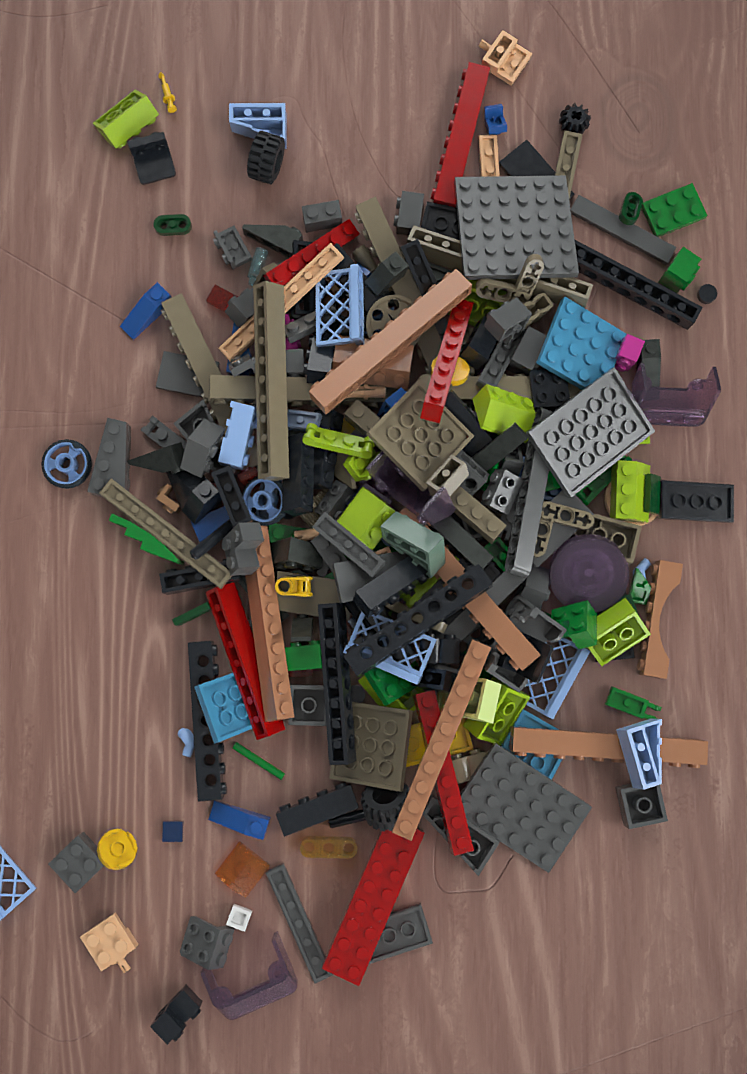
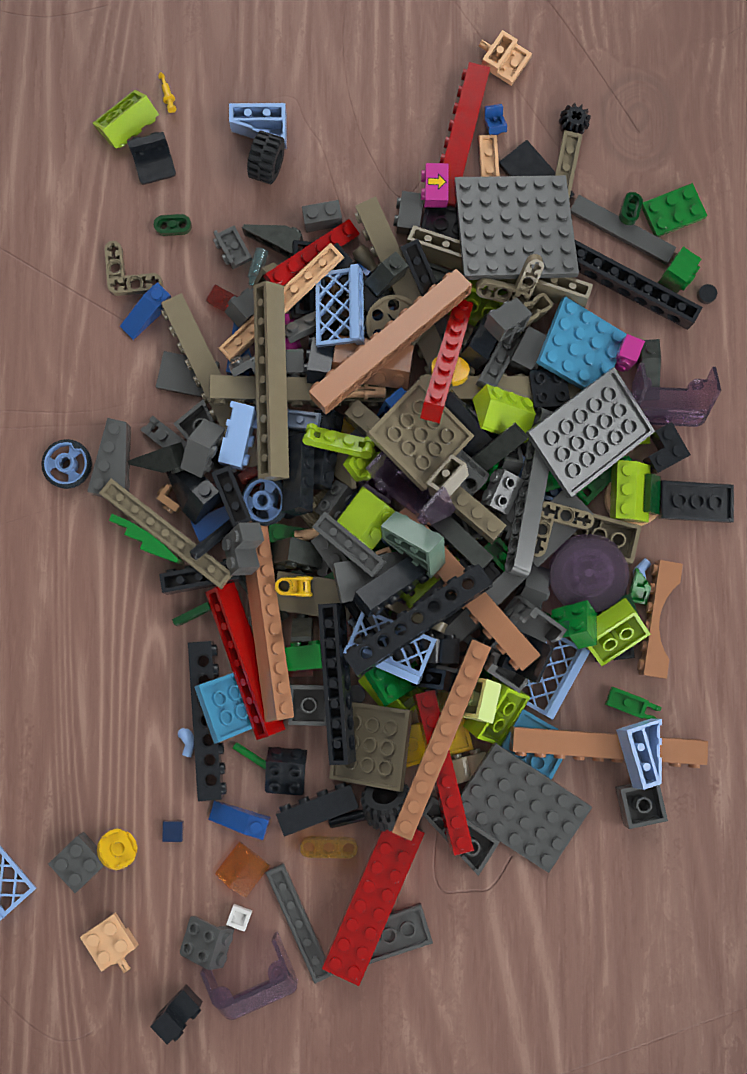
none -> dark tan beam [105,241,163,296]
none -> black bracket [265,747,307,796]
none -> dark pink brick [421,163,449,208]
none -> black brick [643,422,691,475]

